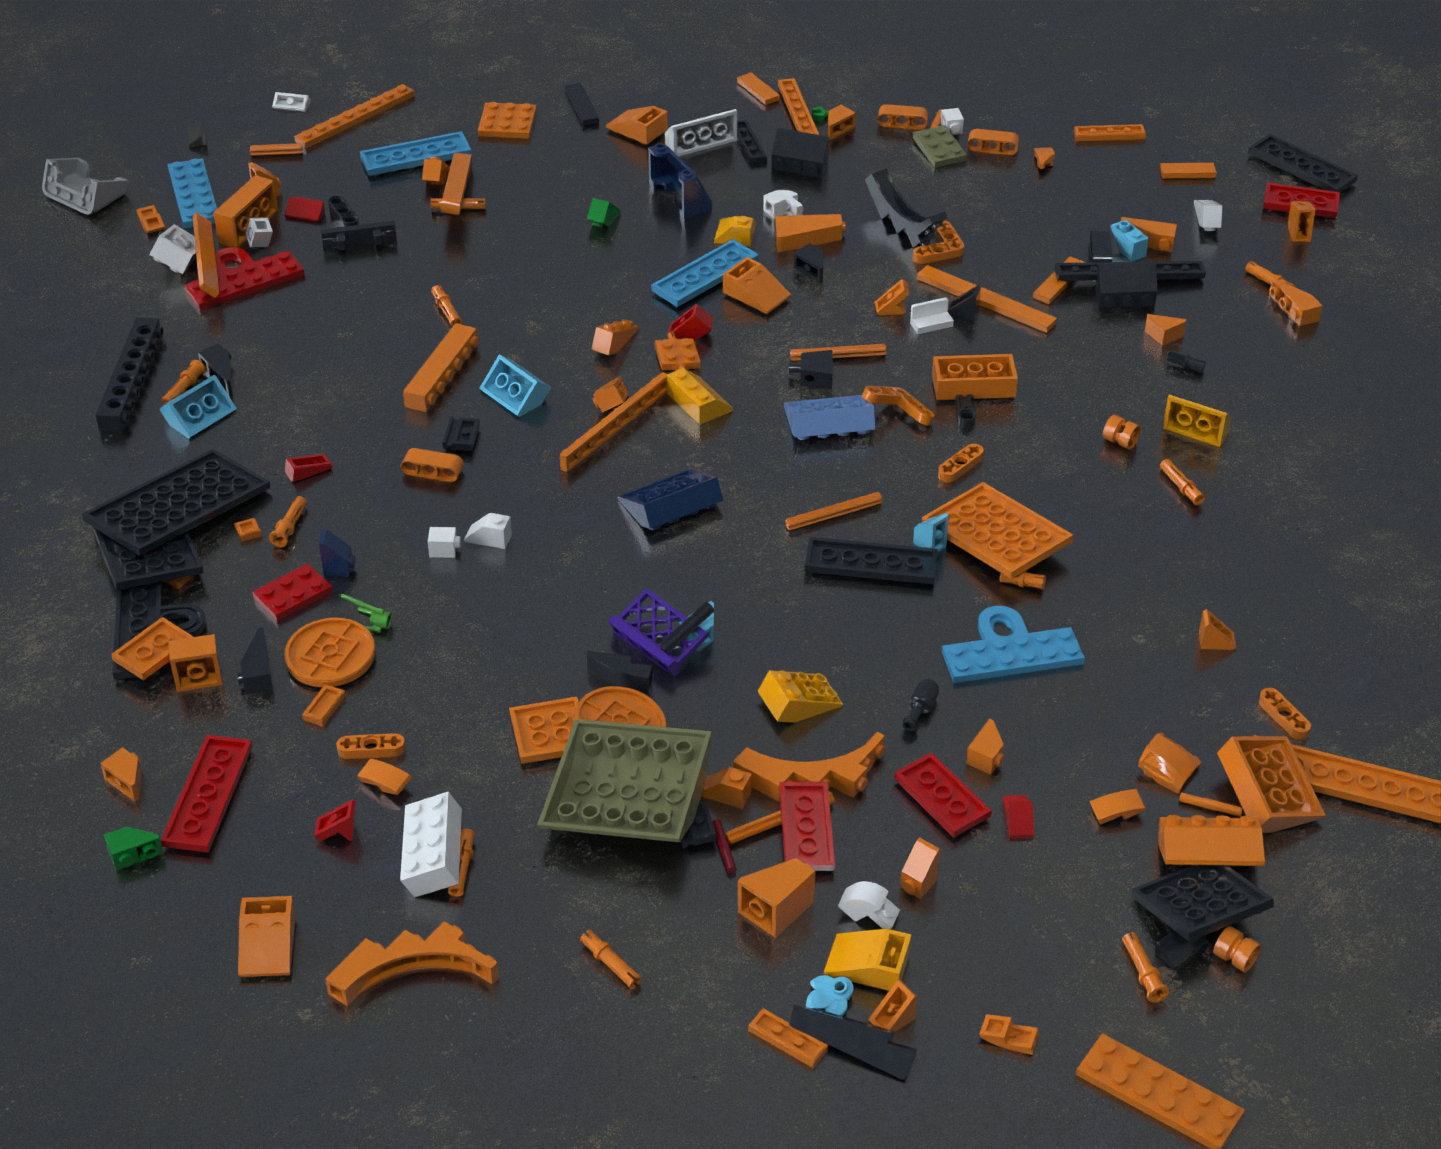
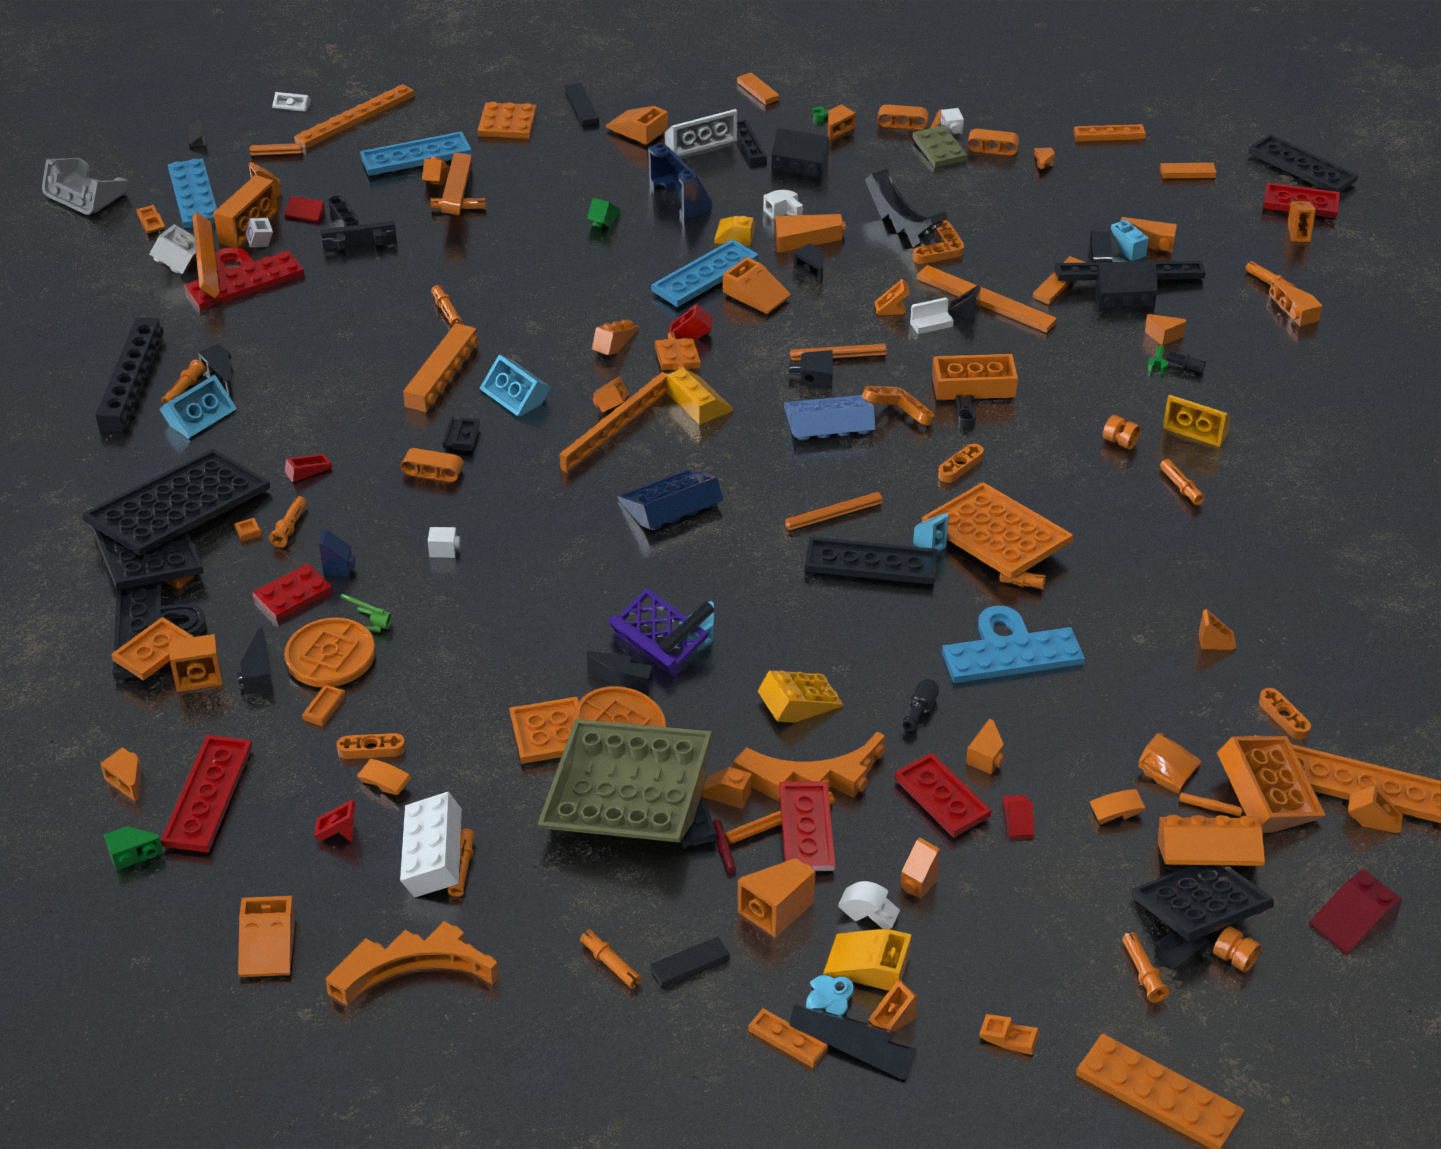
white slope [464,513,512,549] -> none
orange plate [778,78,819,135] -> none
white slope [1194,200,1222,231] -> none
none -> black tile [650,936,730,988]
none -> green bar [1147,345,1168,374]
none -> dark red slope [1309,869,1403,955]
none -> orange slope [1348,785,1403,833]

